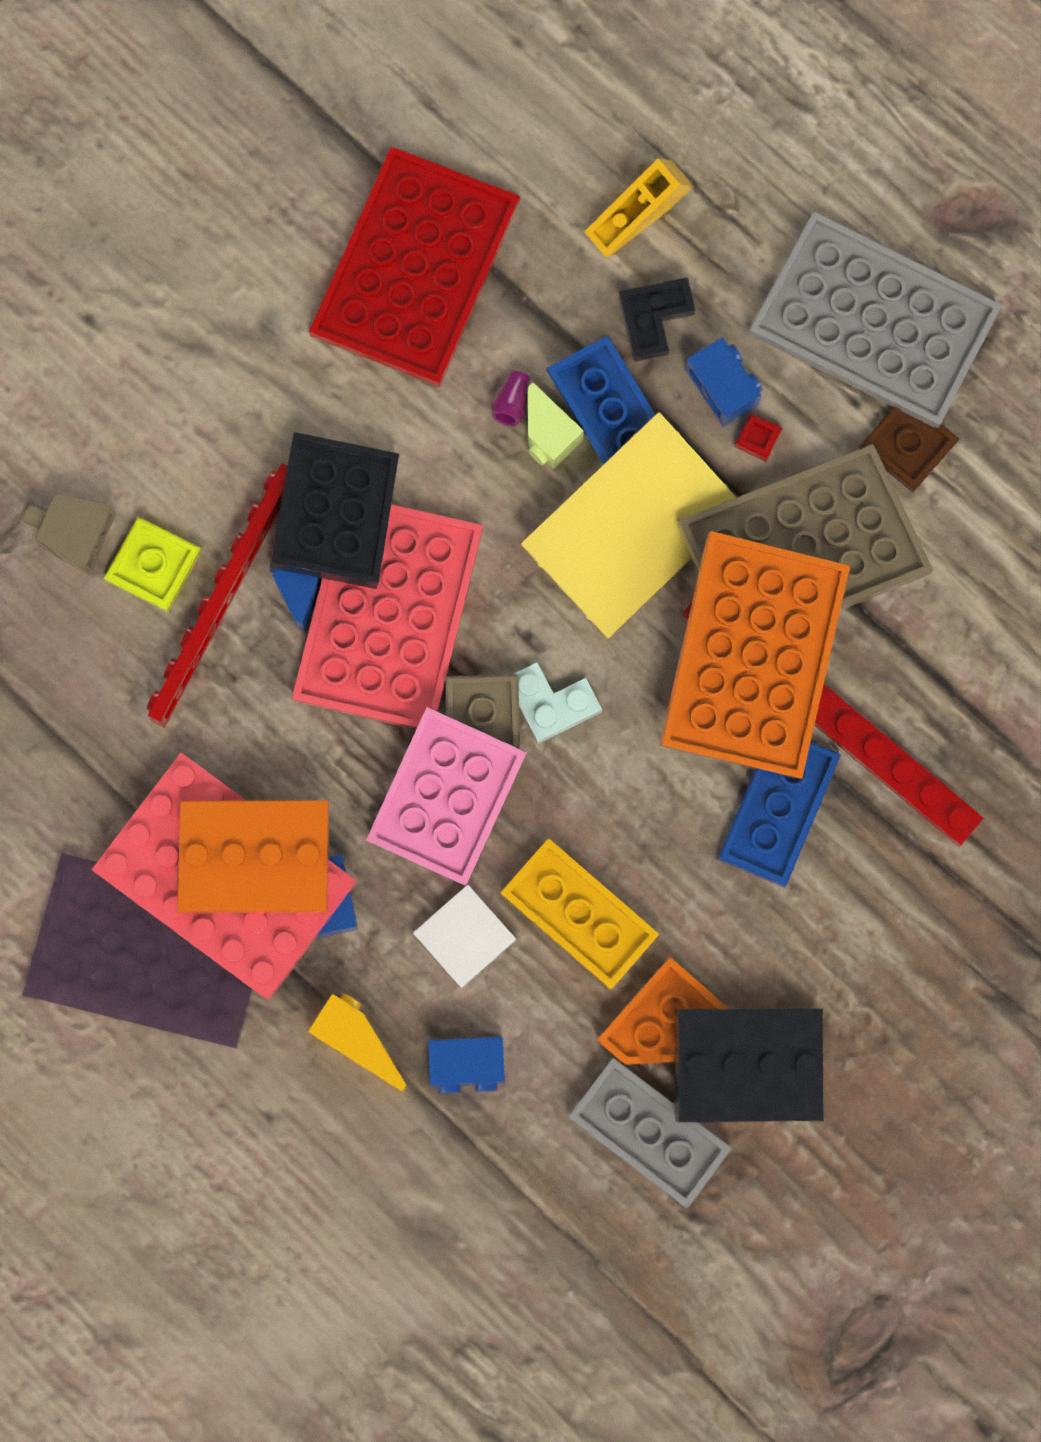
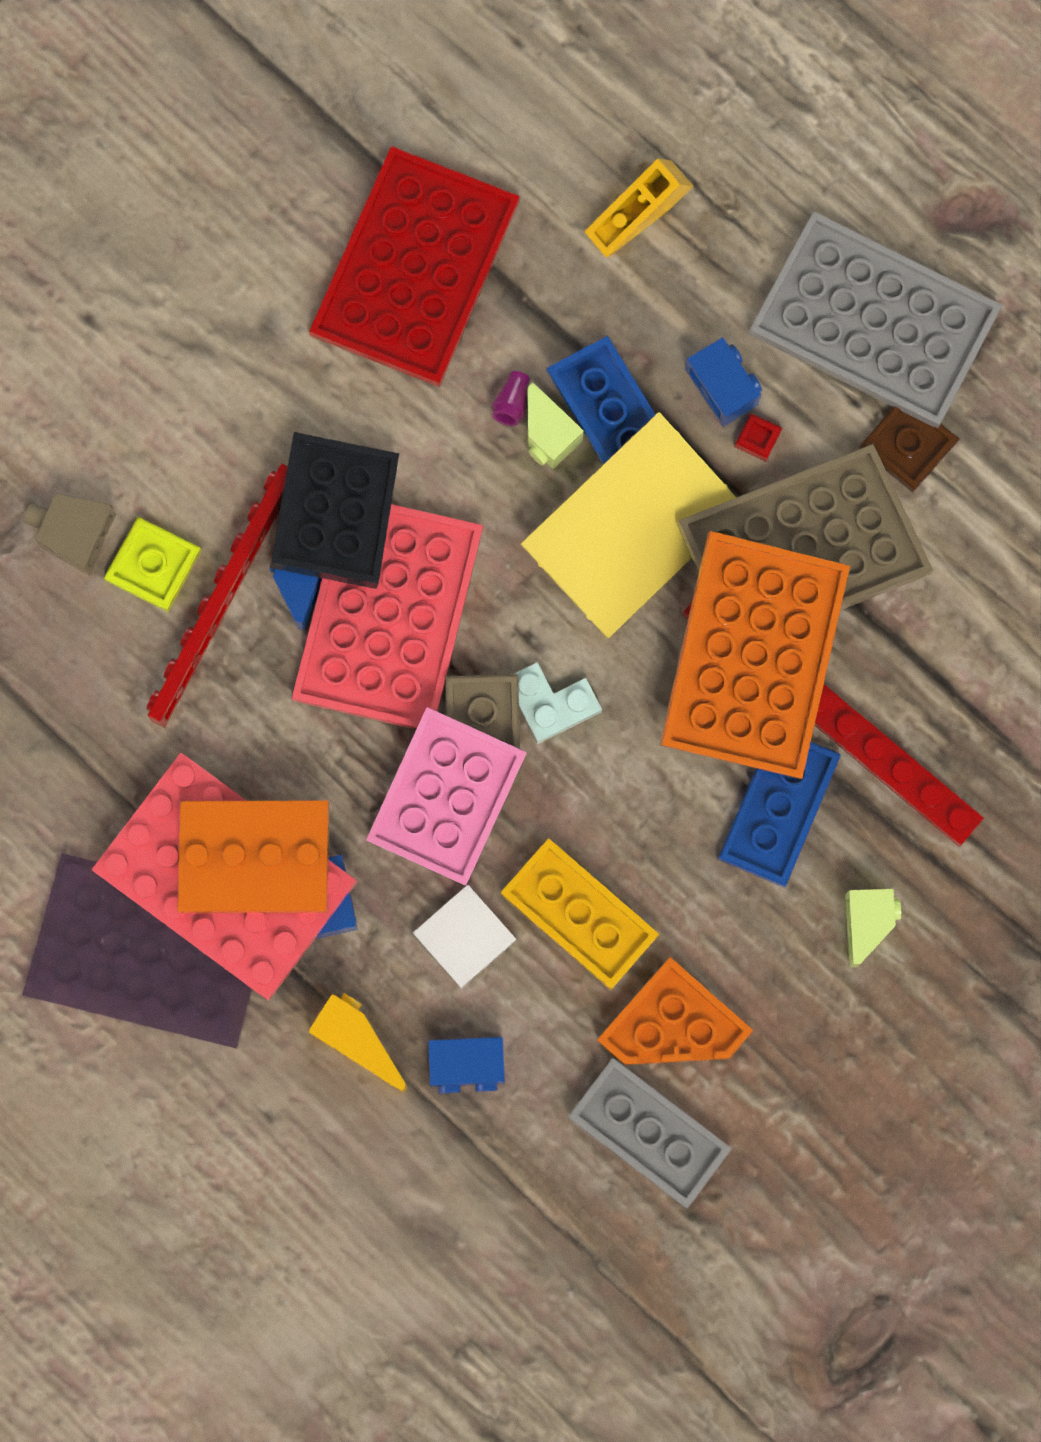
black plate [619,277,696,362] -> none
black plate [675,1008,823,1123] -> none
none -> yellowish green slope [845,889,901,968]

